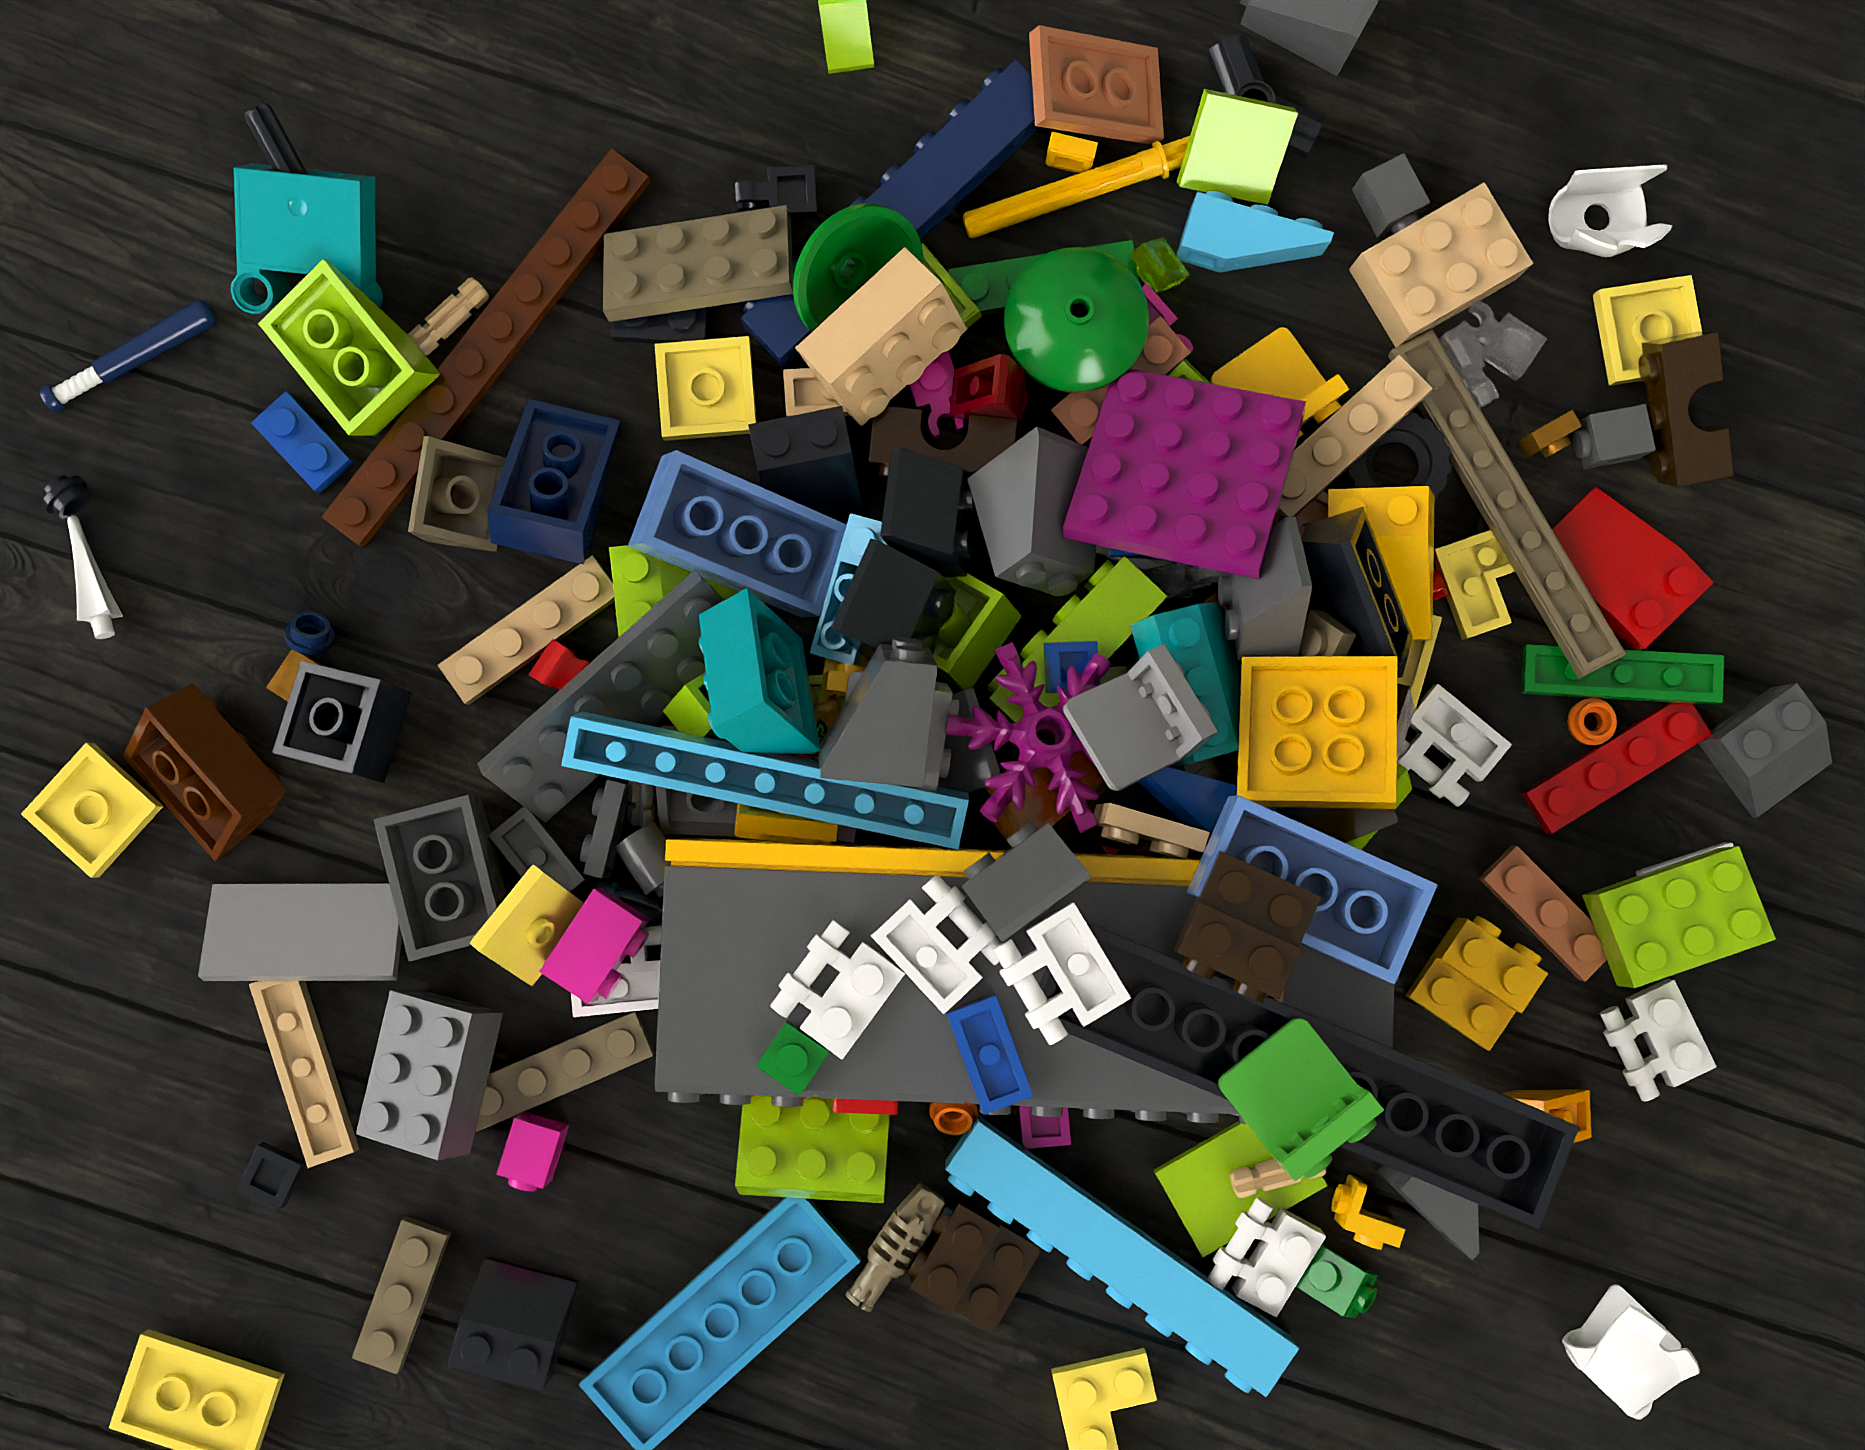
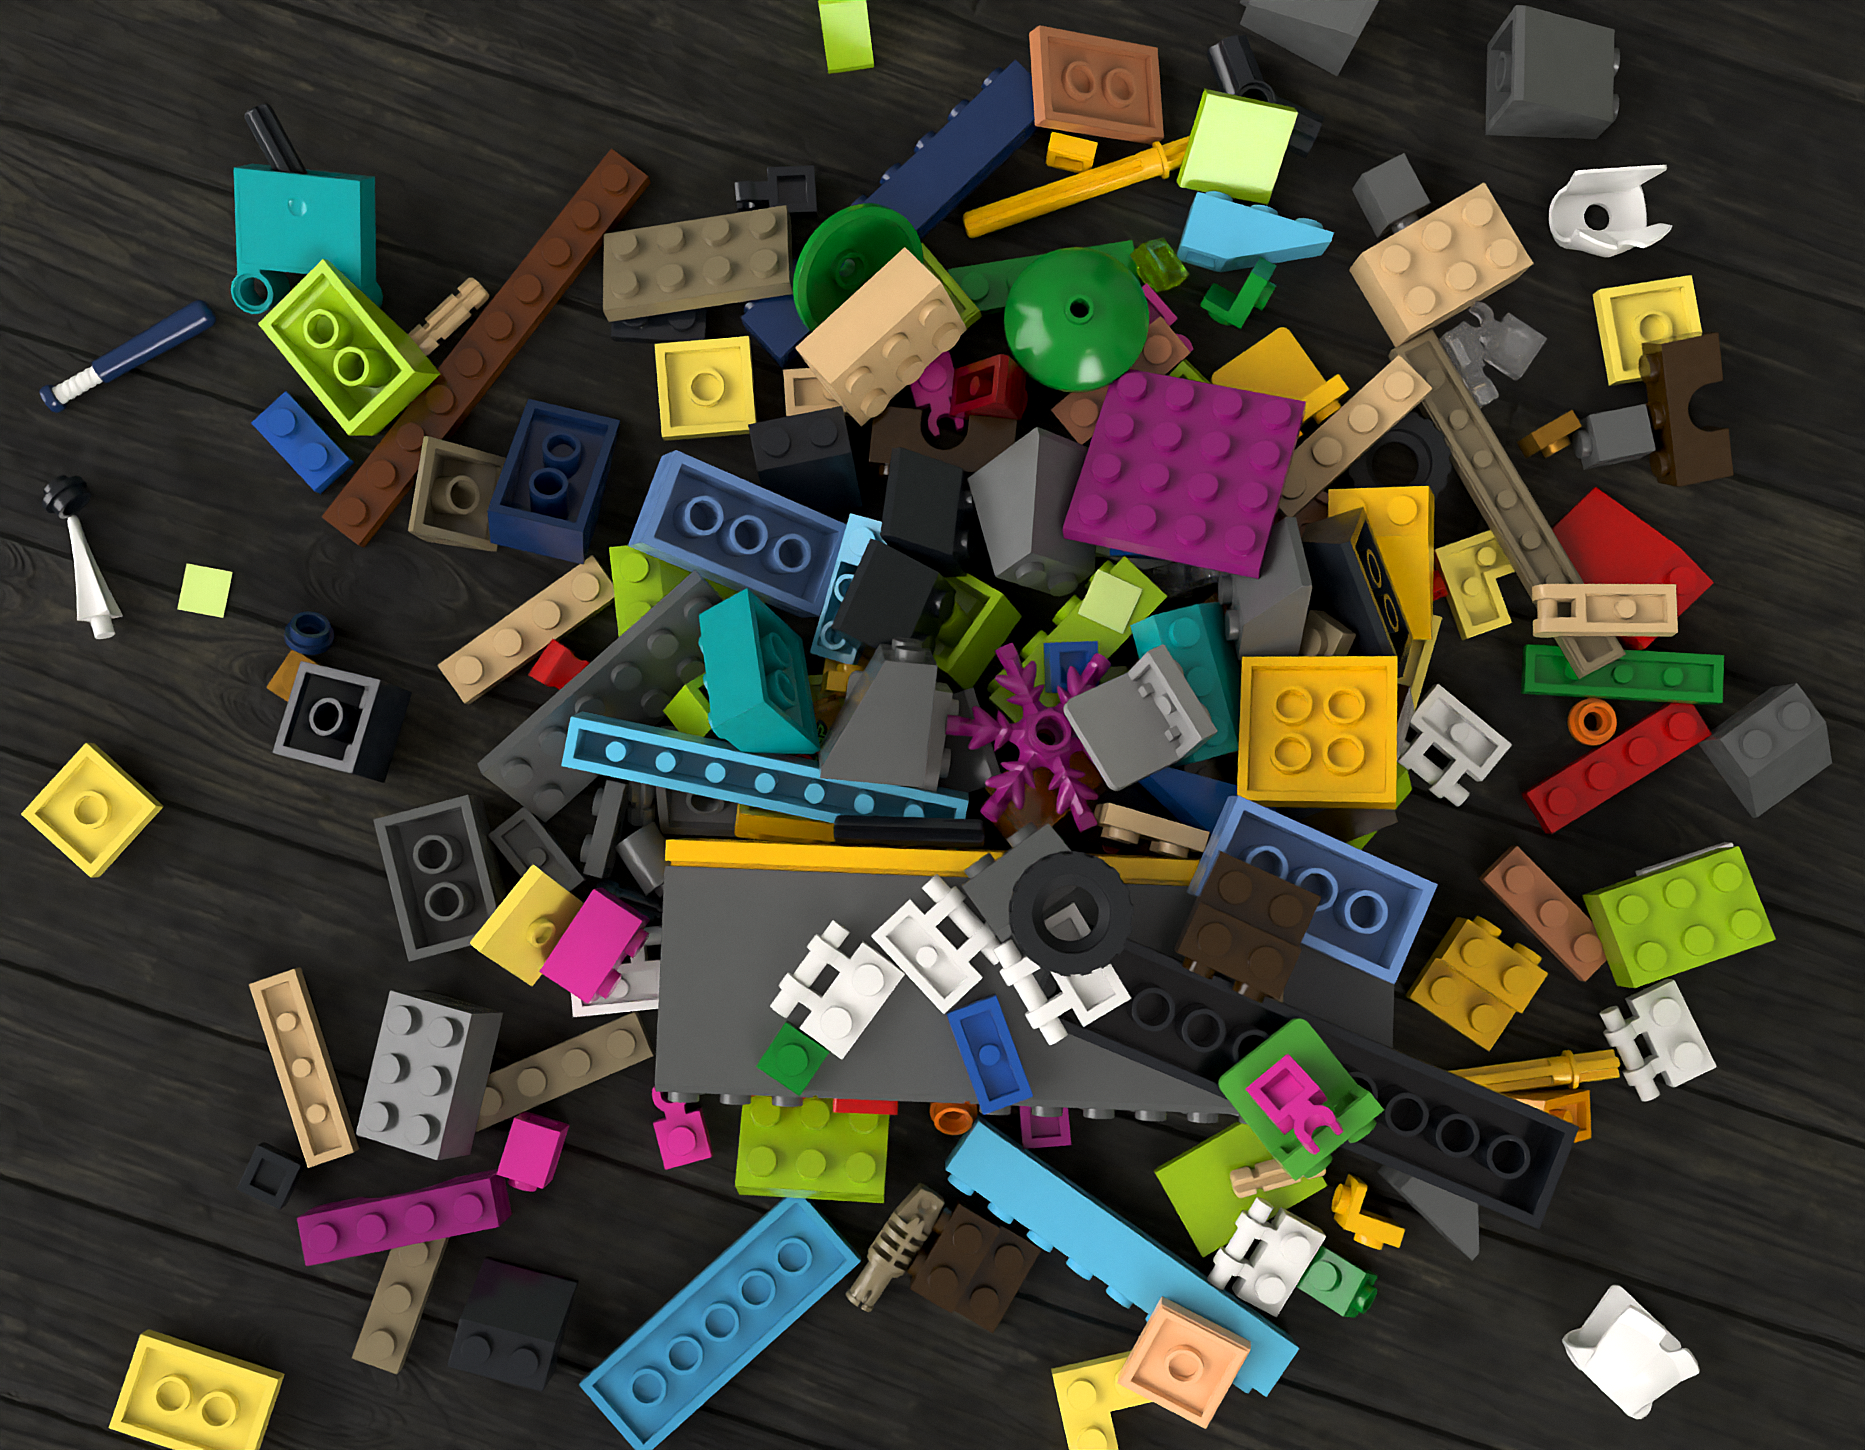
reddish brown slope [123,683,287,862] -> none
light grey tile [198,884,402,981] -> none
none -> yellowish green sticker [177,564,233,618]
none -> magenta arch [297,1169,512,1266]
none -> dark pink plate [652,1086,714,1170]
none -> black axle [834,815,985,848]
none -> black tyre [1008,851,1134,977]
none -> yellowish green sticker [1078,569,1143,634]
none -> light nougat tile [1117,1296,1251,1429]
none -> green bracket [1200,257,1277,329]
none -> dark pink plate [1245,1054,1343,1155]
none -> yellow axle [1449,1049,1620,1093]
none -> dark grey slope [1485,5,1620,139]
none -> tan plate [1532,584,1678,638]

